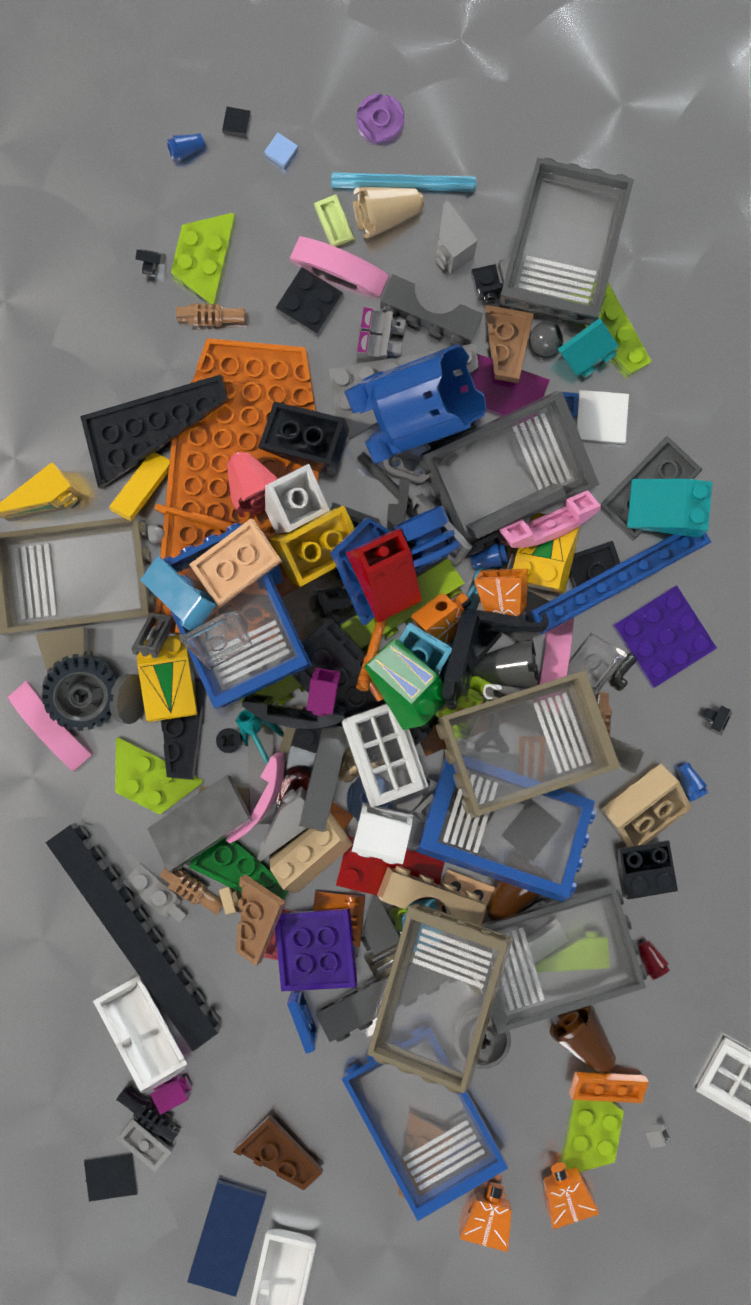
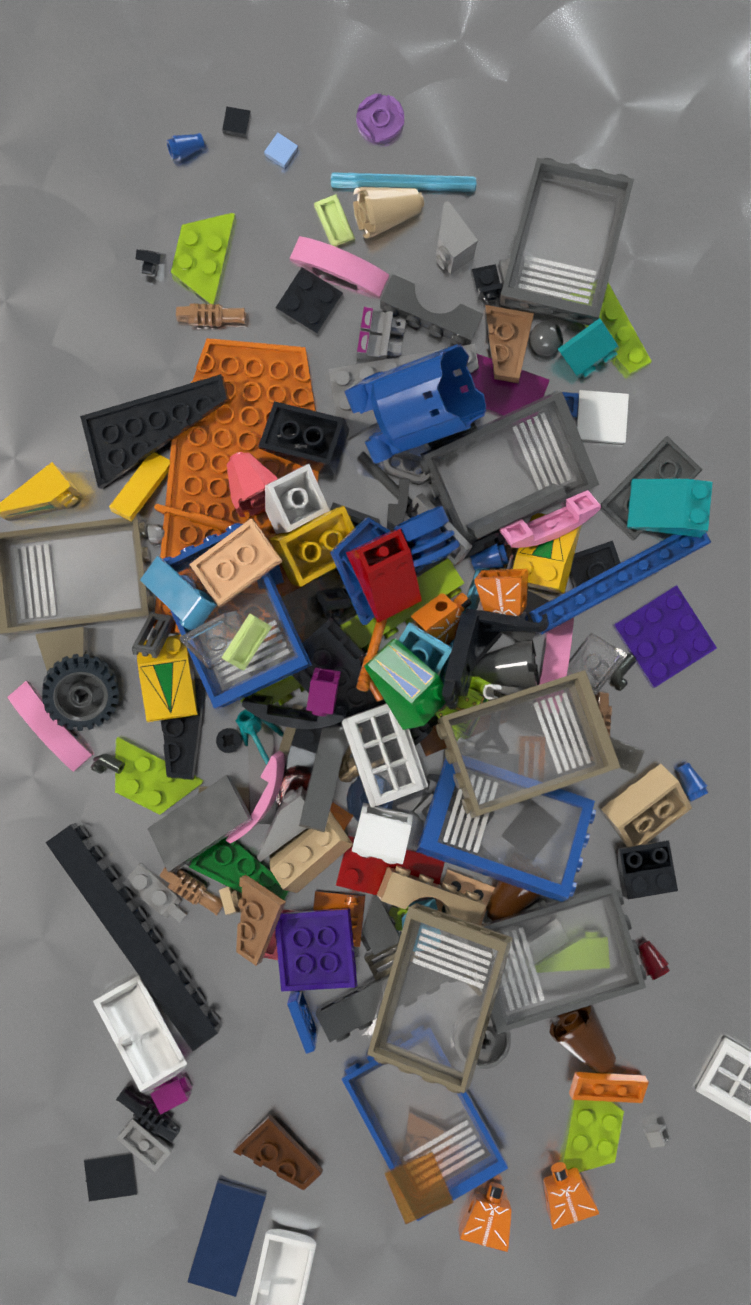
dark grey tile [110,674,145,724] -> none
black tile [702,705,732,736] -> none
none -> pearl dark grey arm [91,754,125,774]
none -> yellowish green tile [221,614,272,671]
none -> clear orange tile [384,1151,454,1224]

